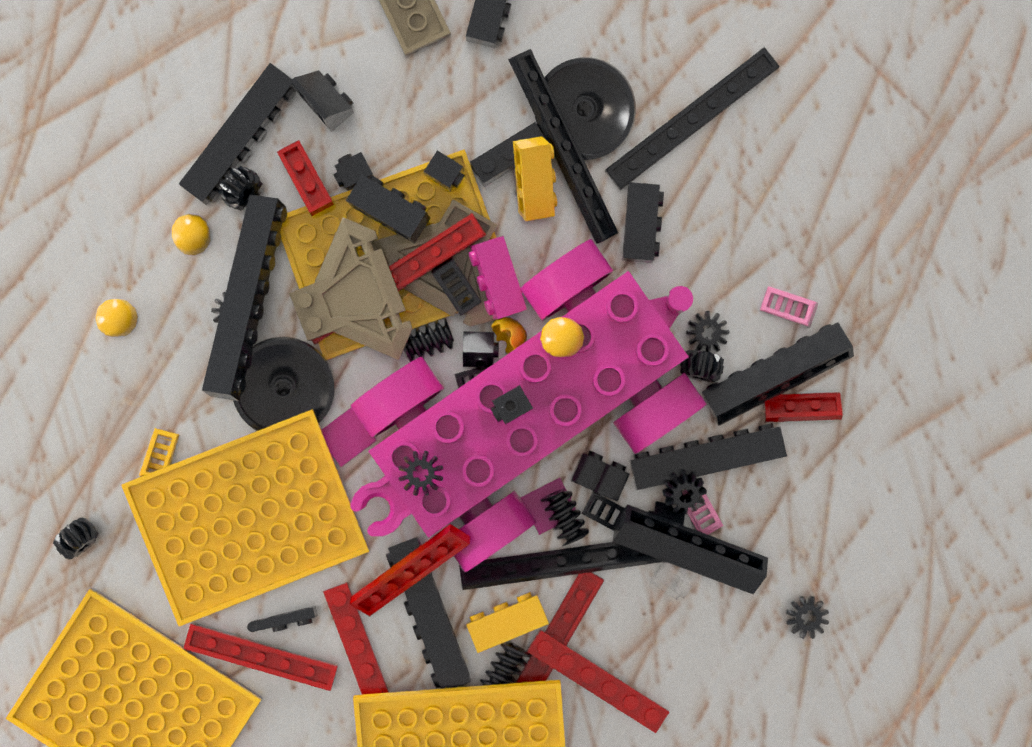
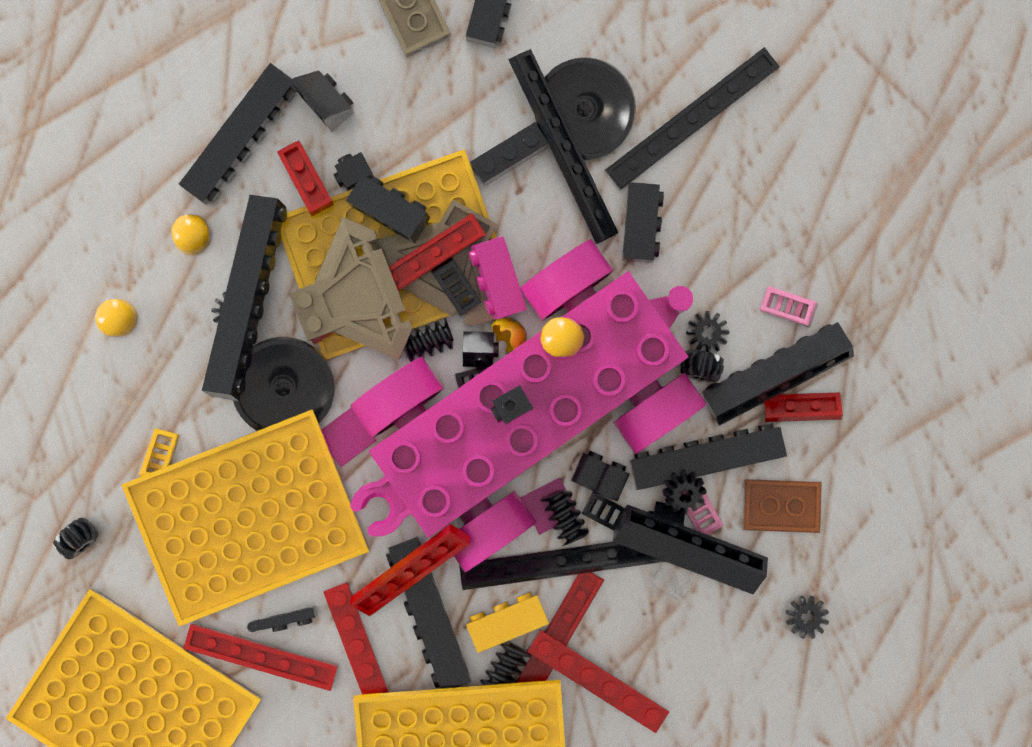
black gear [218,165,263,211] -> none
black gear [399,451,443,496] -> none
black brick [424,150,465,191] -> none
yellow brick [513,136,557,221] -> none
none -> dark orange tile [743,479,822,533]

